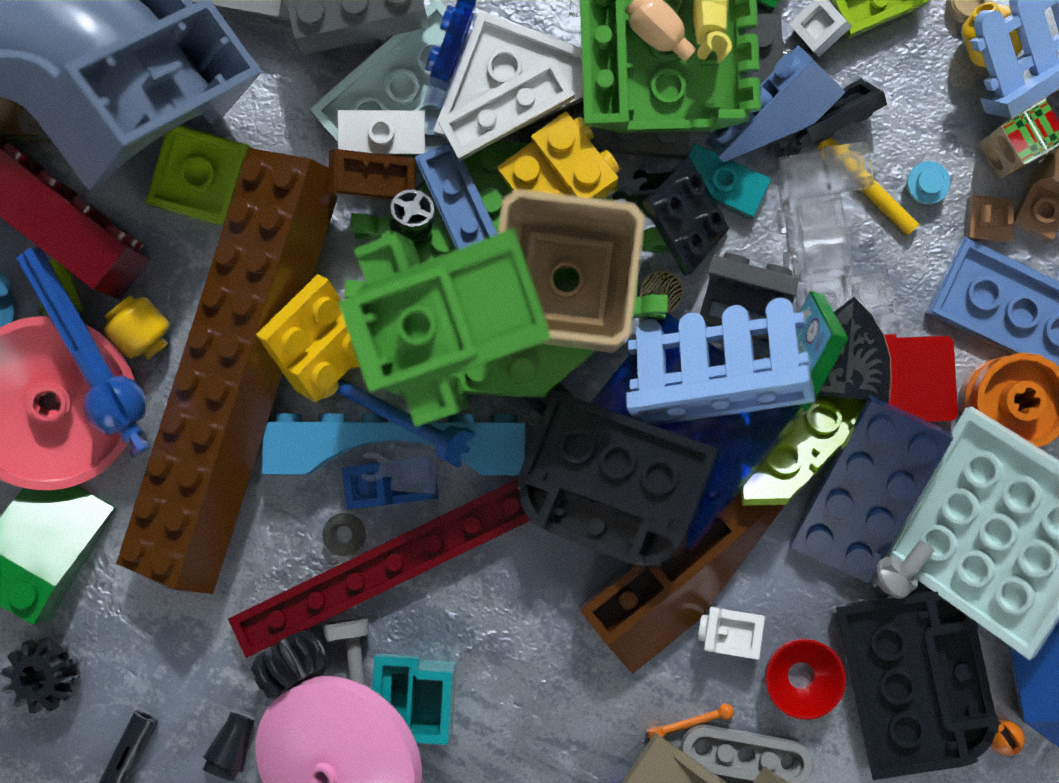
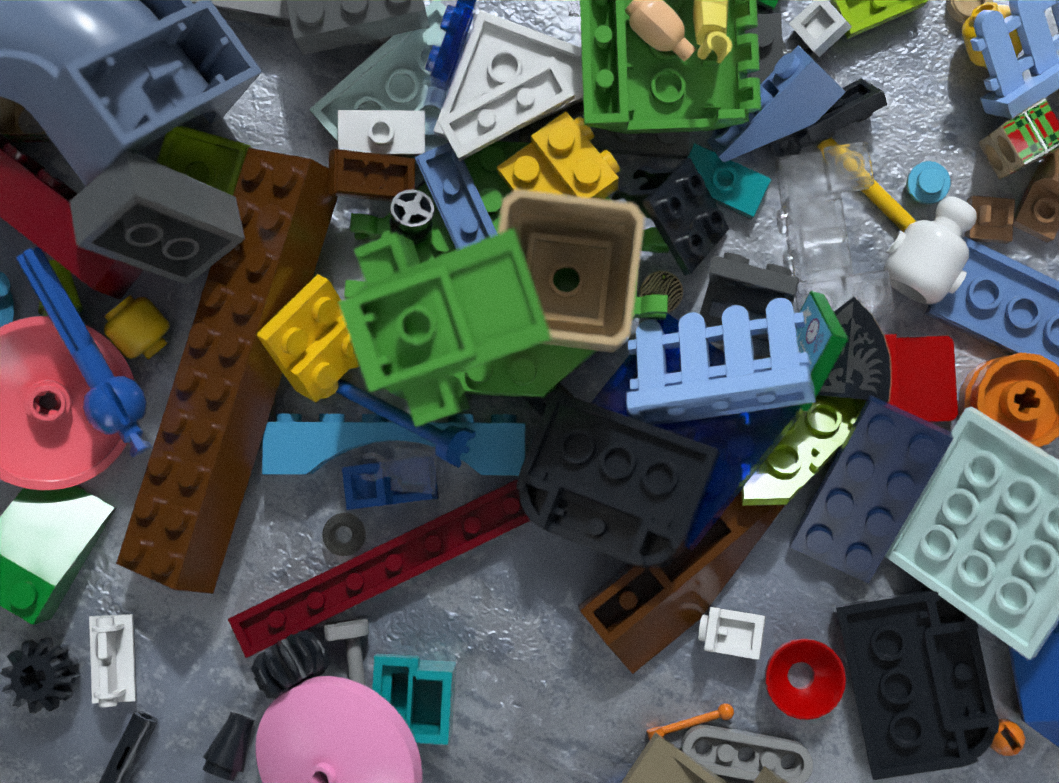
light grey plate [876,540,935,599] -> none
none -> dark grey brick [70,150,245,285]
none -> white hinge [89,614,136,707]
none -> white piece [883,196,977,304]

